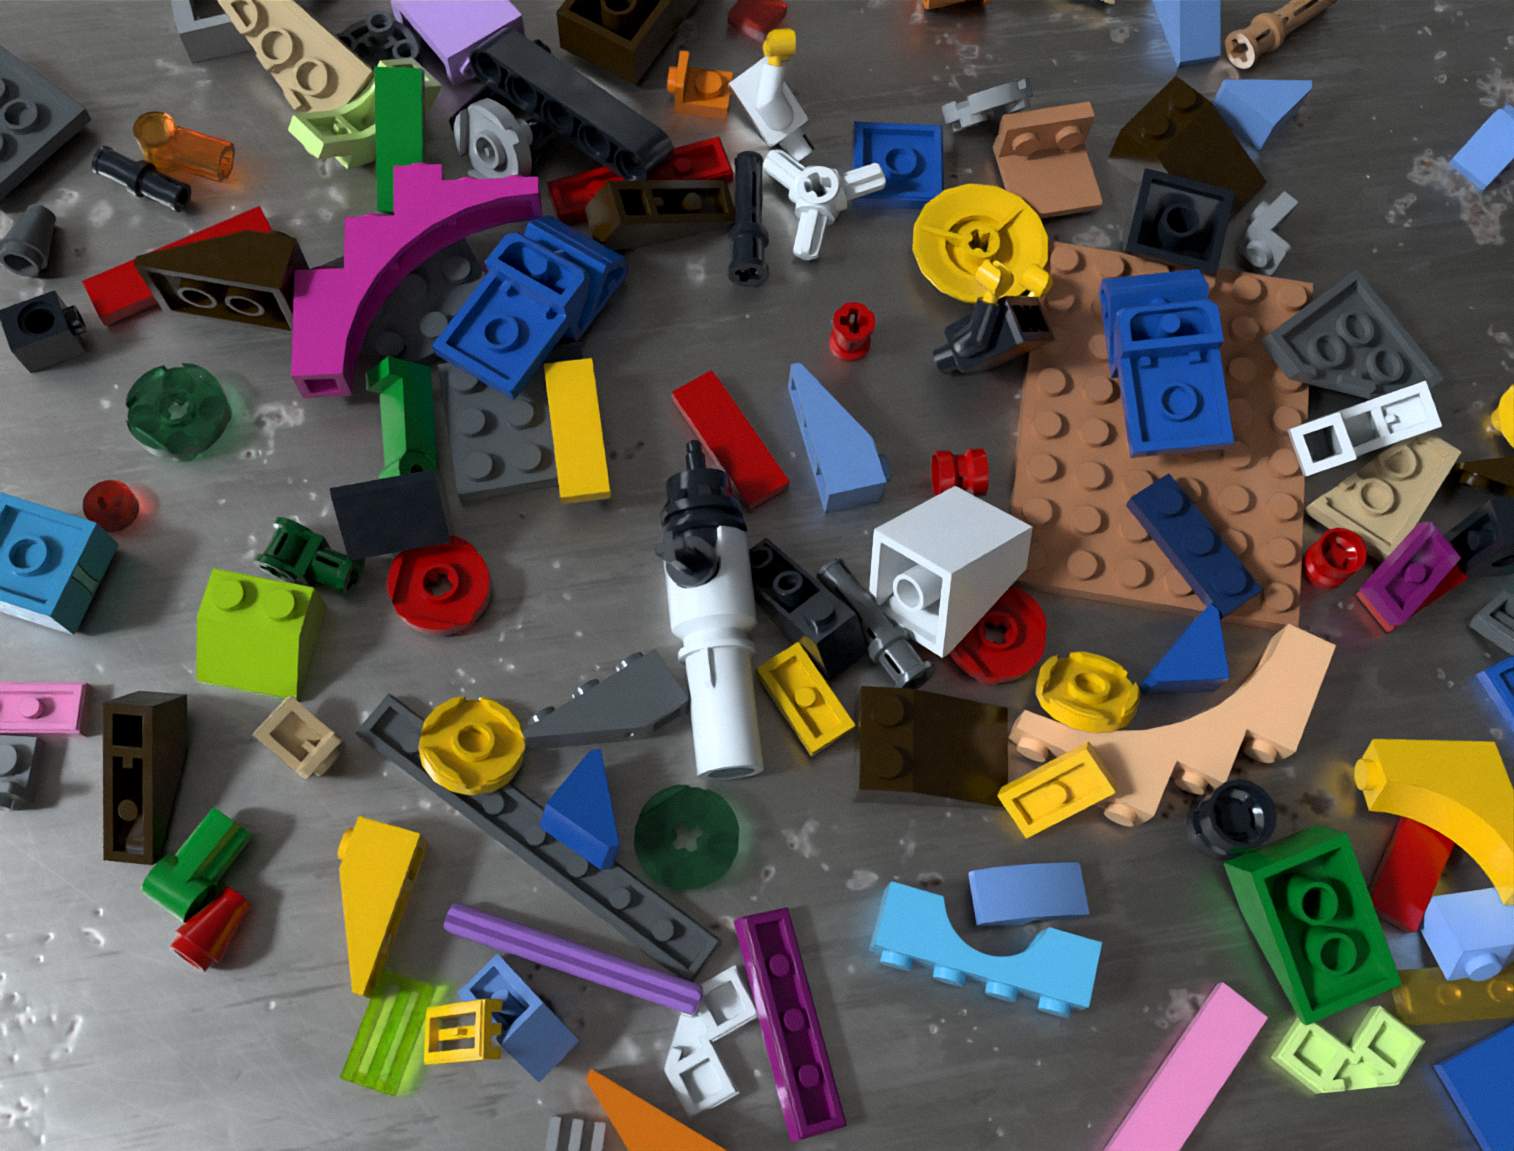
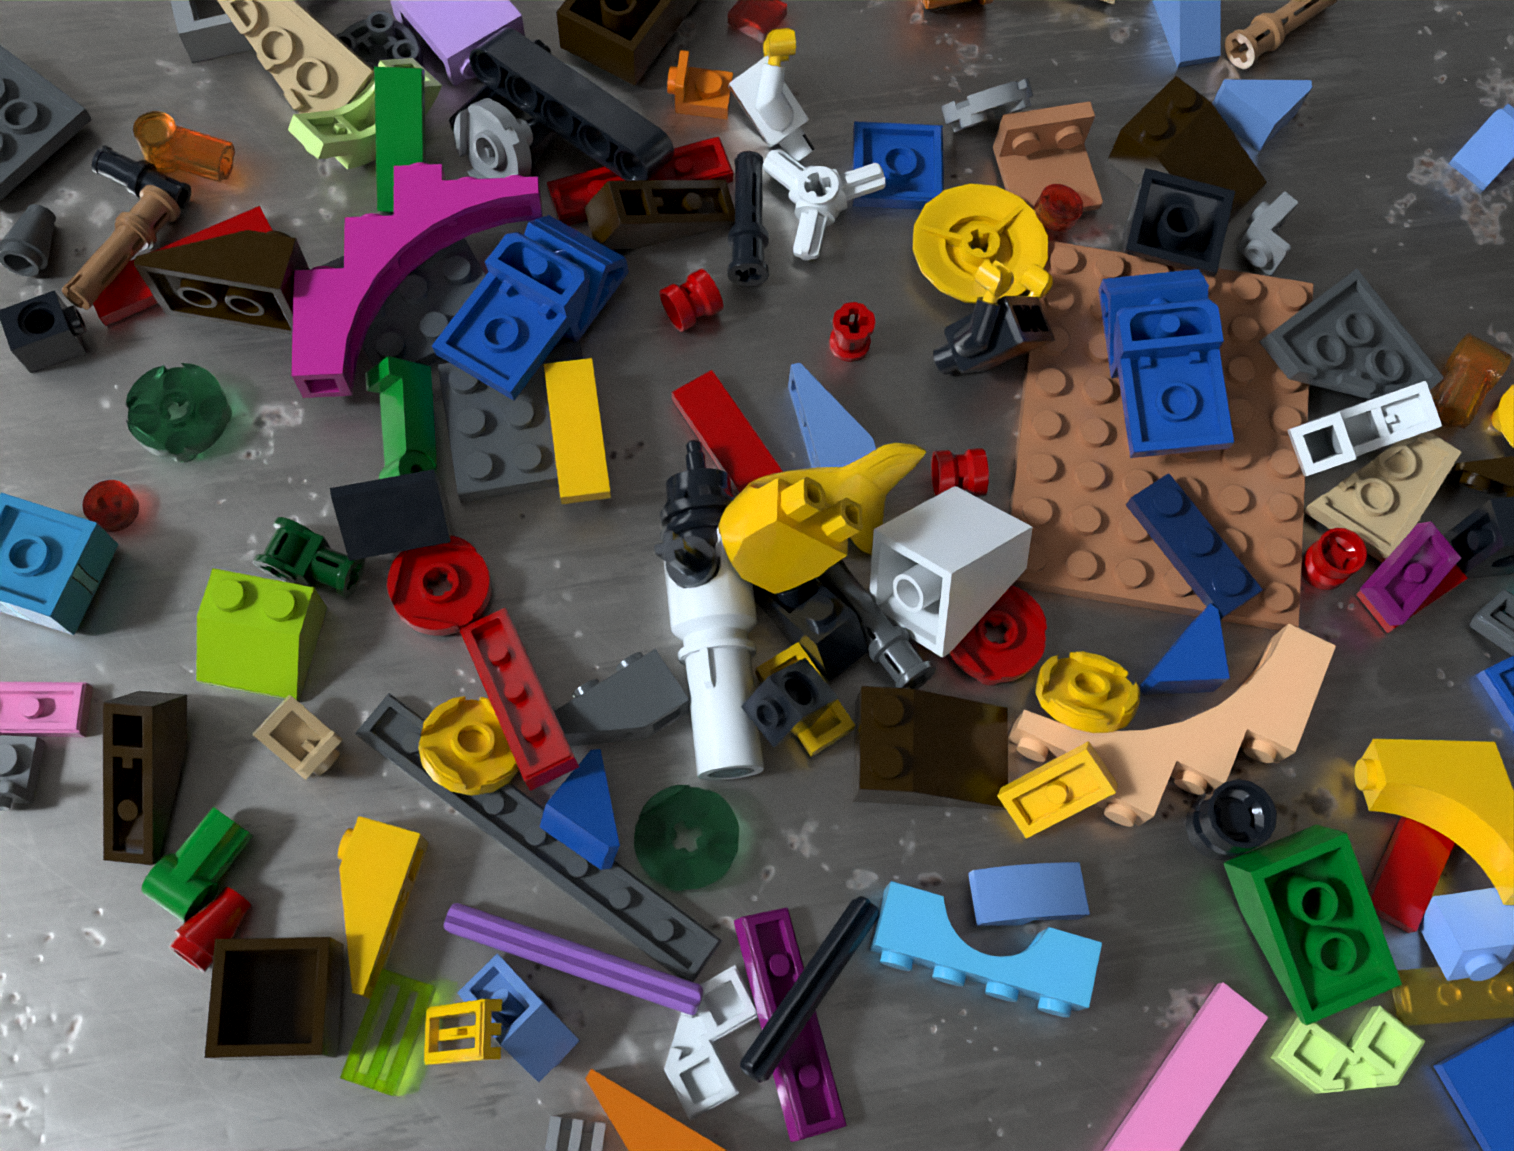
none -> medium nougat pin [62,185,181,310]
none -> dark brown piece [204,937,344,1061]
none -> red tile [459,607,579,791]
none -> red wheel [659,268,724,332]
none -> yellow hips [718,443,926,594]
none -> black axle [740,896,879,1083]
none -> black brick [741,658,838,748]
none -> clear red tile [1034,184,1083,231]
none -> clear orange piece [1433,333,1512,429]

